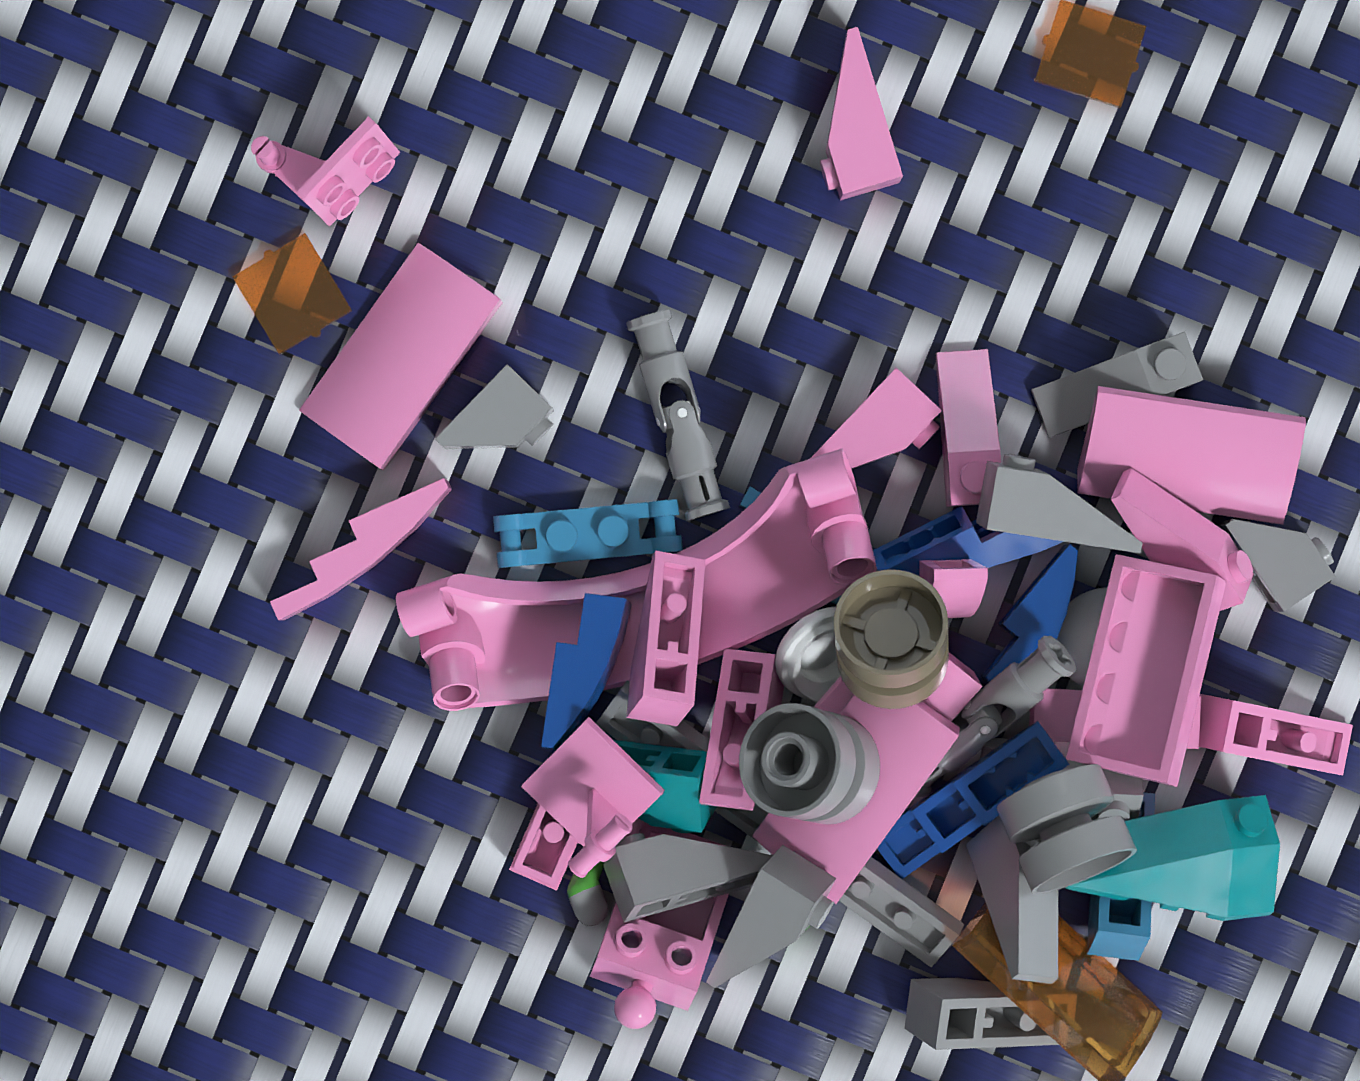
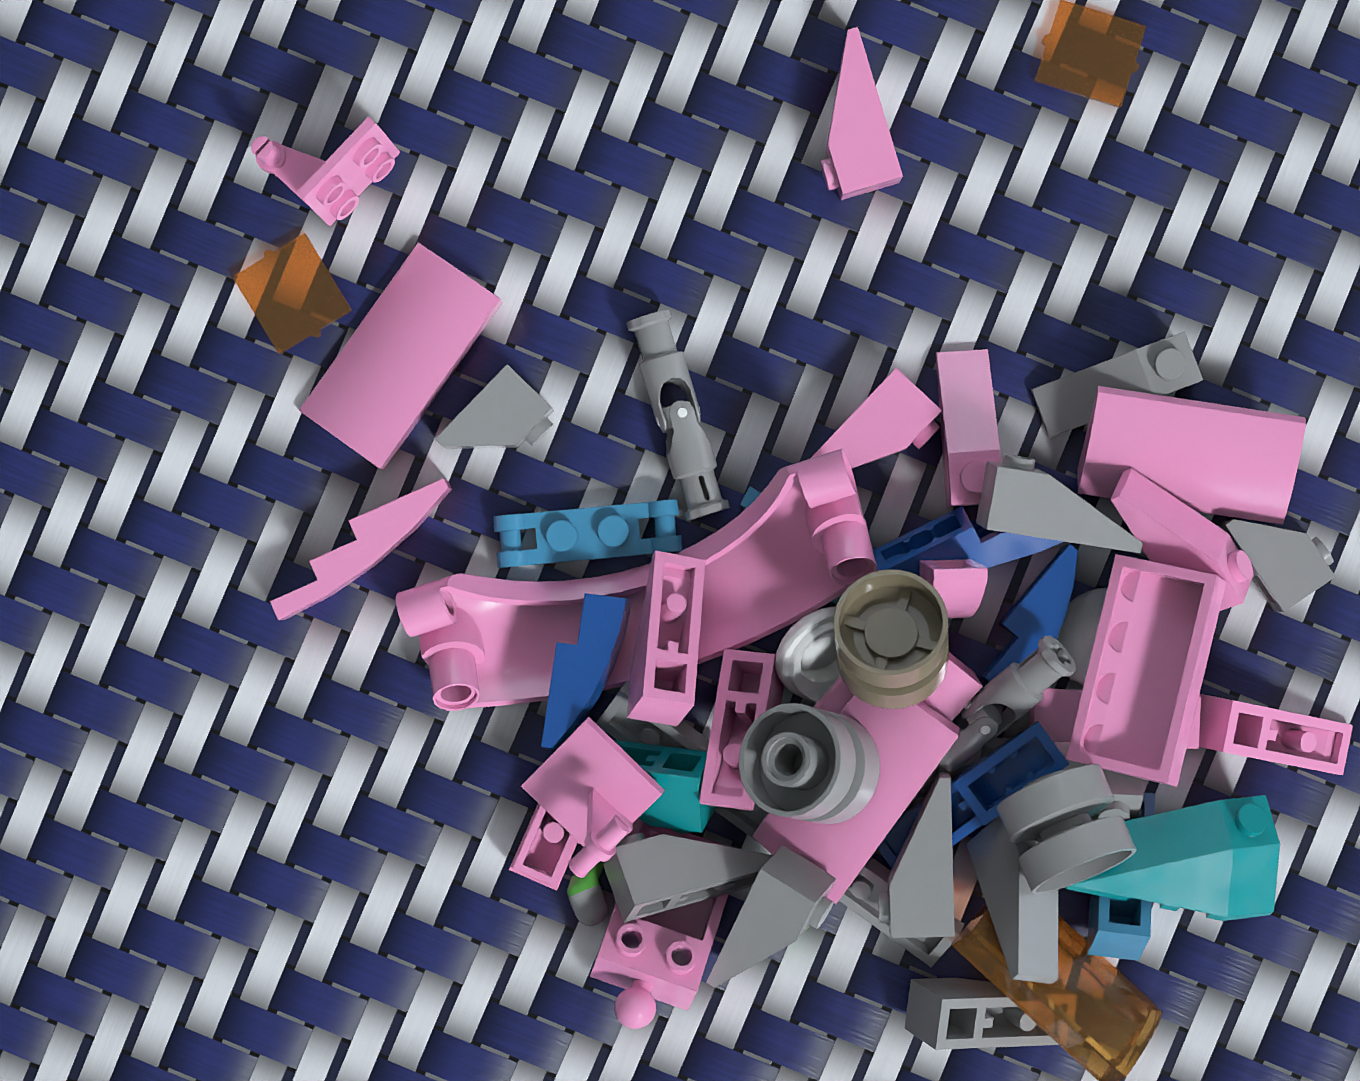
none -> light grey slope [878,772,955,938]

